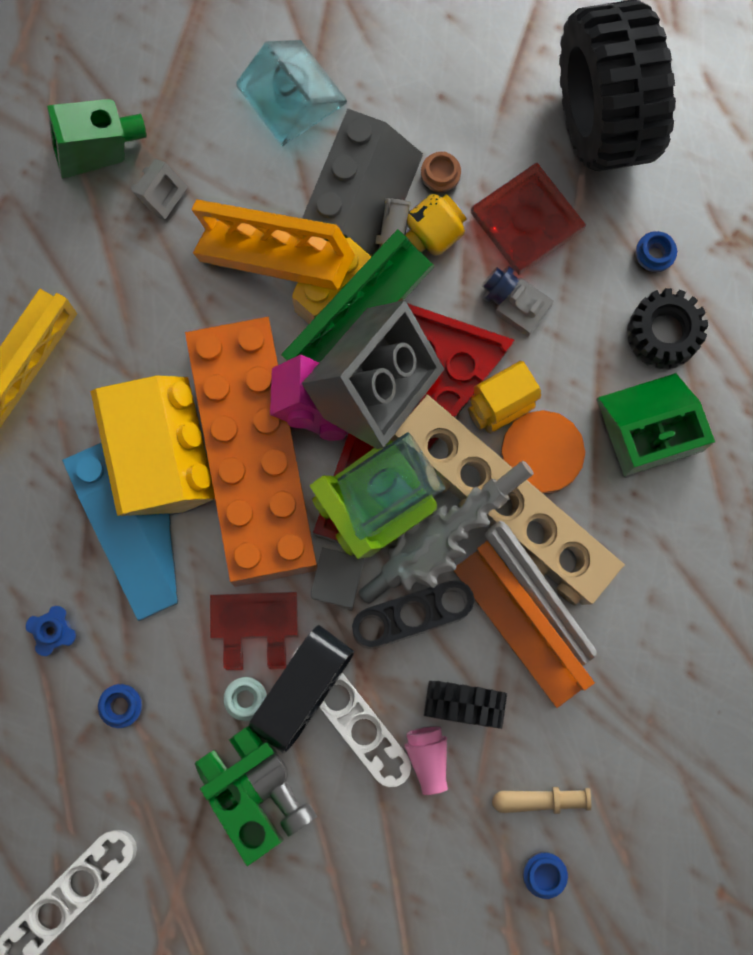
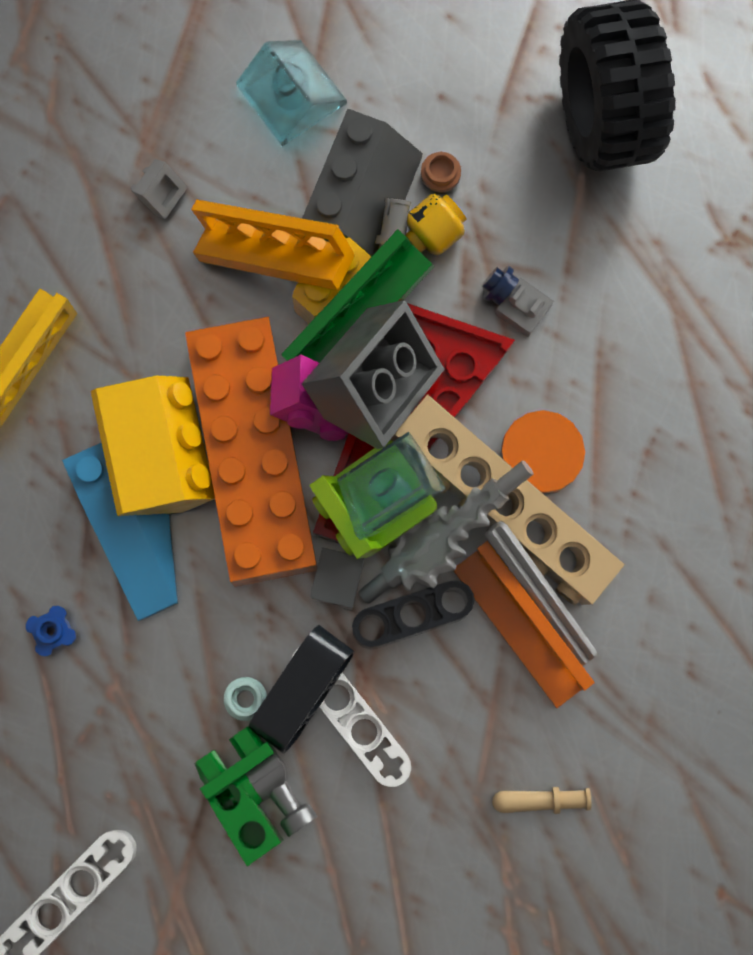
green torso [47,99,147,179] -> none
blue plate [98,684,142,728] -> none
clear red plate [210,592,298,671] -> none
bright pink cone [404,726,448,795] -> none
black tyre [423,680,507,729] -> none
yellow brick [468,360,541,434] -> none
clear red plate [470,162,586,275] -> none
blue plate [523,852,568,899] -> none
green slope [596,373,715,477] -> none
black tyre [627,288,708,369] -> none
blue plate [636,231,677,272] -> none

